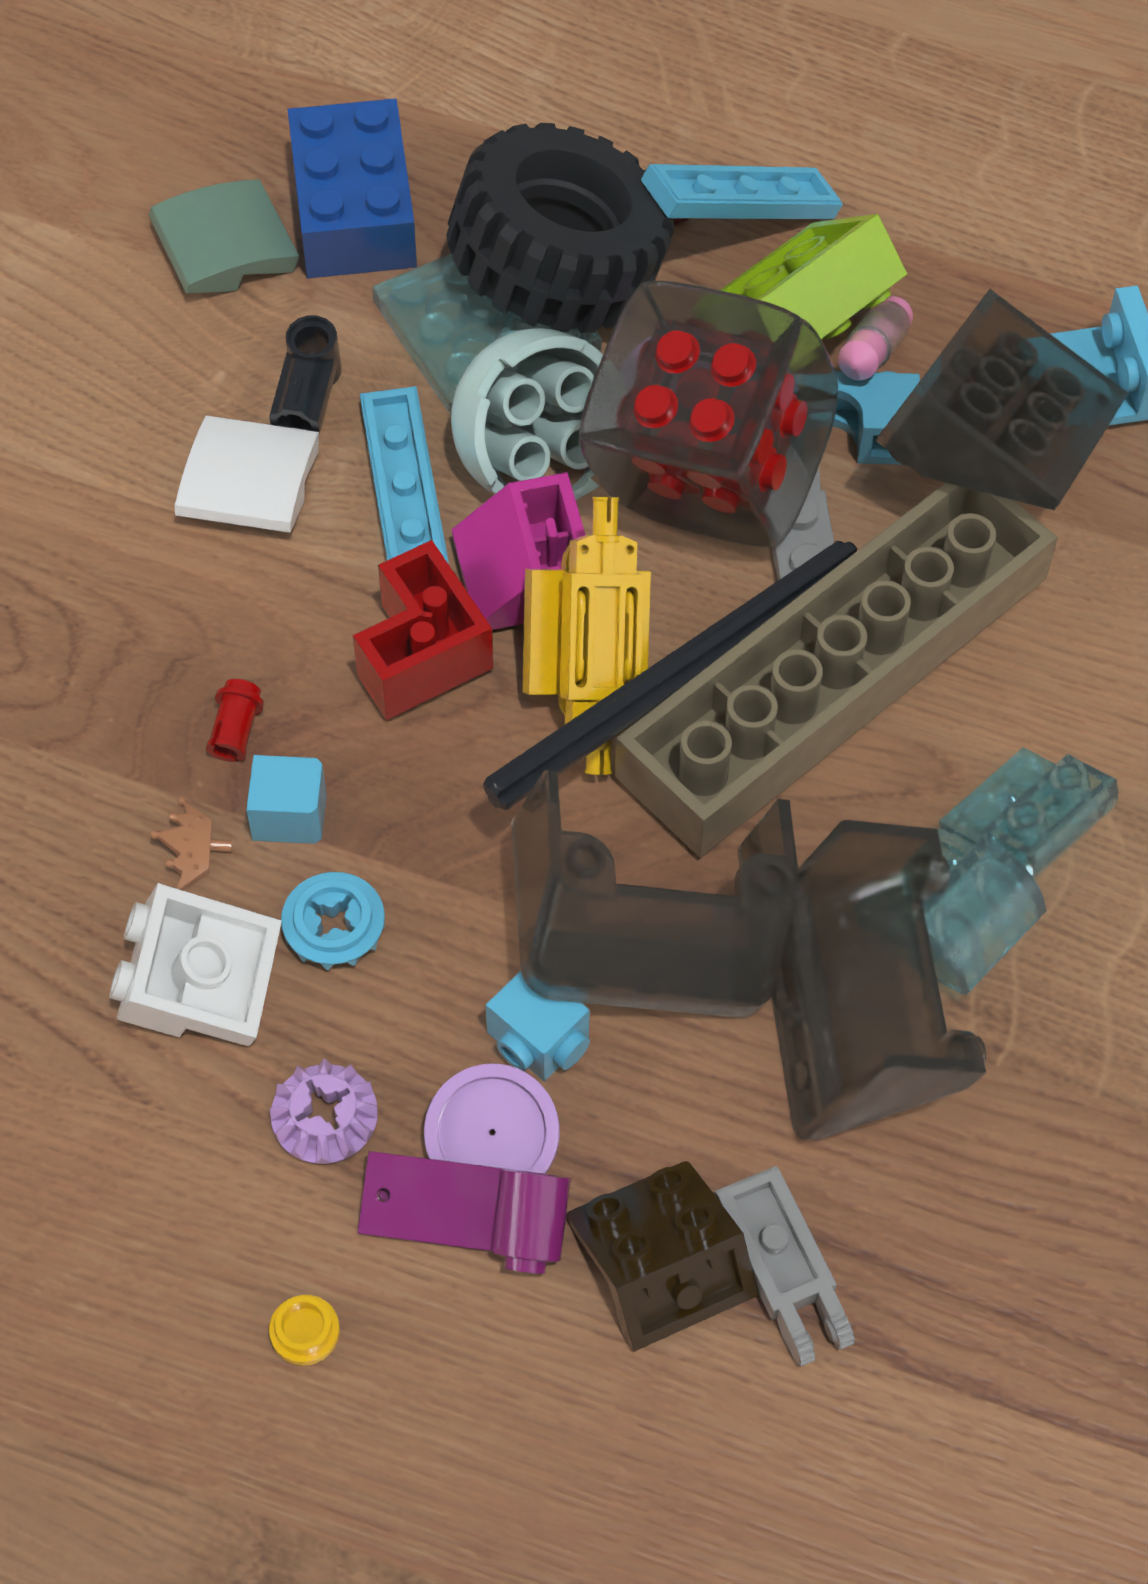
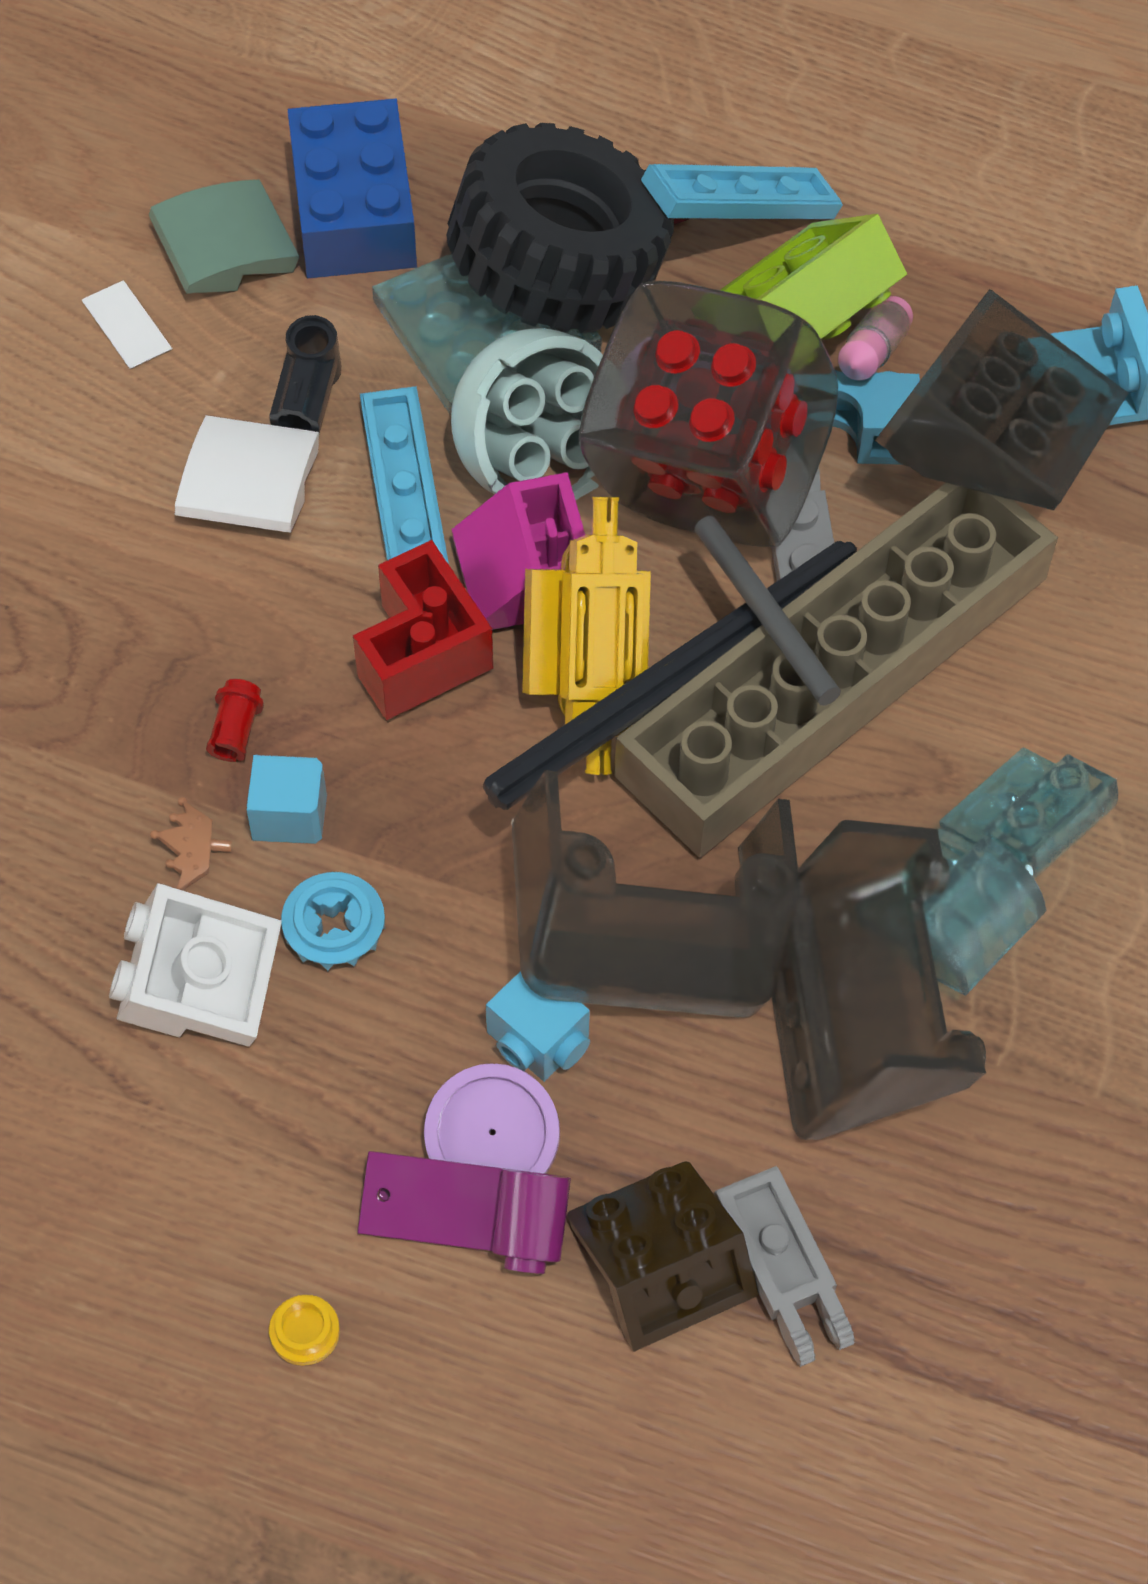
lavender gear [269,1058,378,1164] -> none
none -> white sticker [82,280,172,369]
none -> dark grey bar [694,516,841,706]

